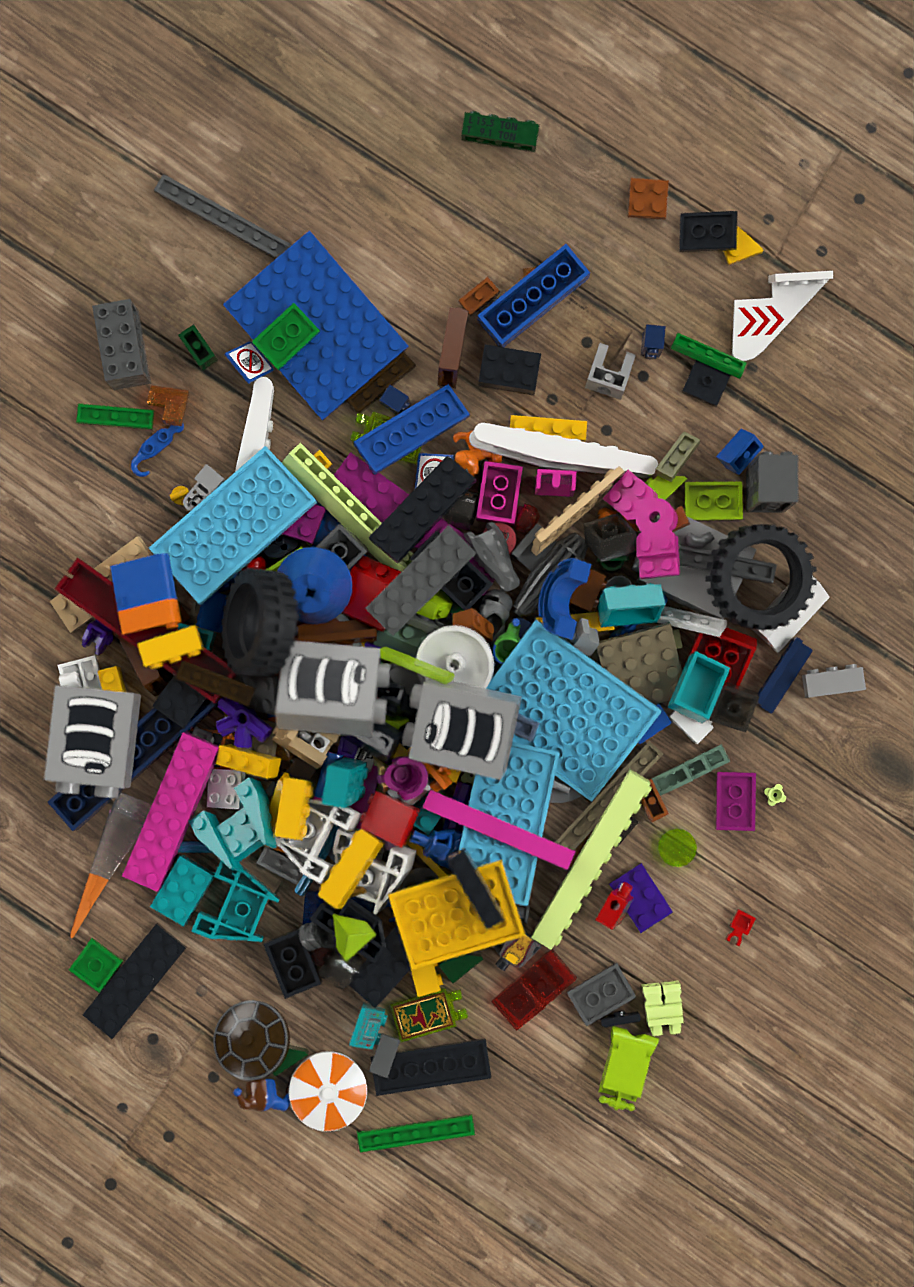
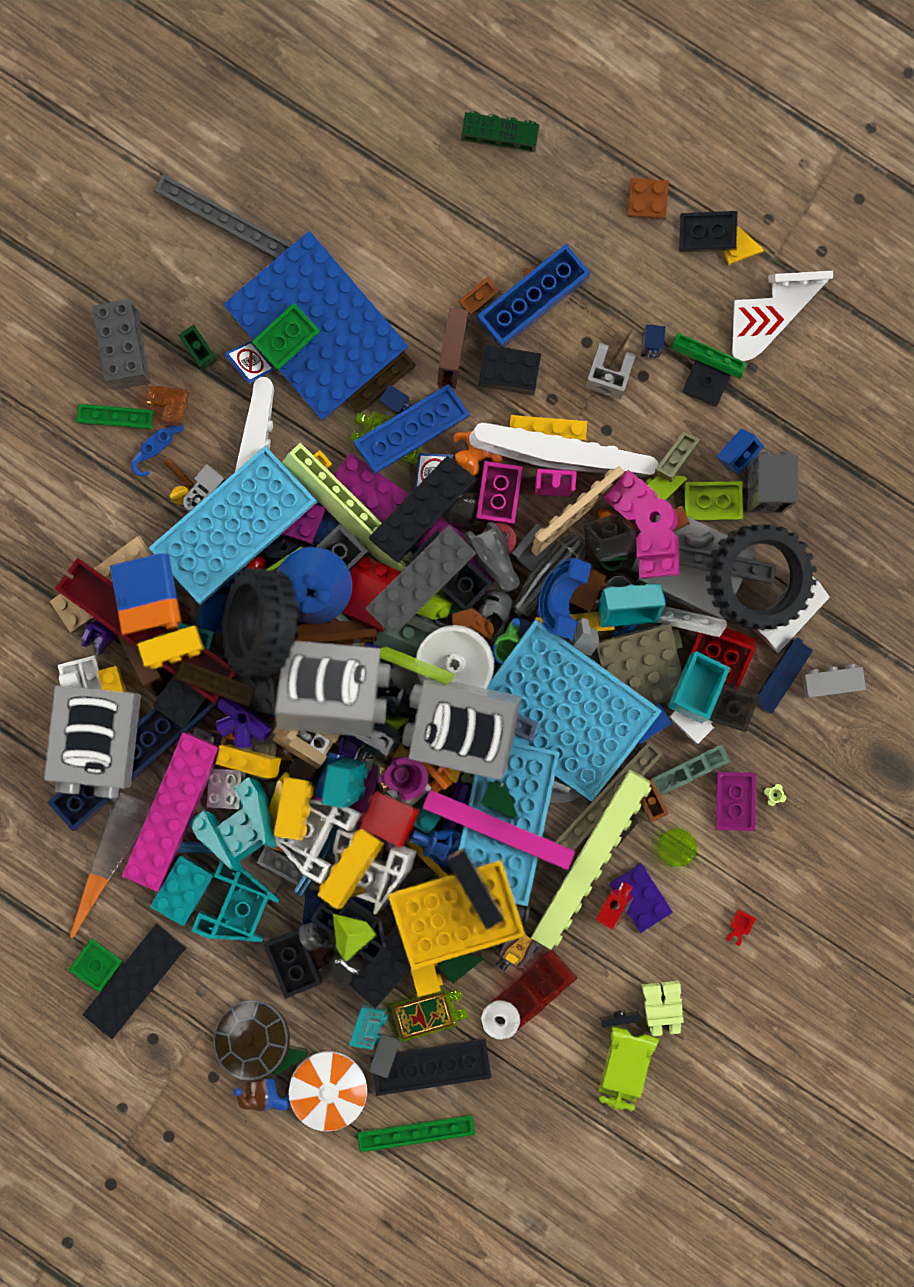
clear red head [515,503,540,533] -> none
dark grey plate [567,962,636,1027] -> none
none -> dark orange piece [162,455,193,490]
none -> dark green slope [480,780,518,820]
none -> white tile [481,1001,520,1039]

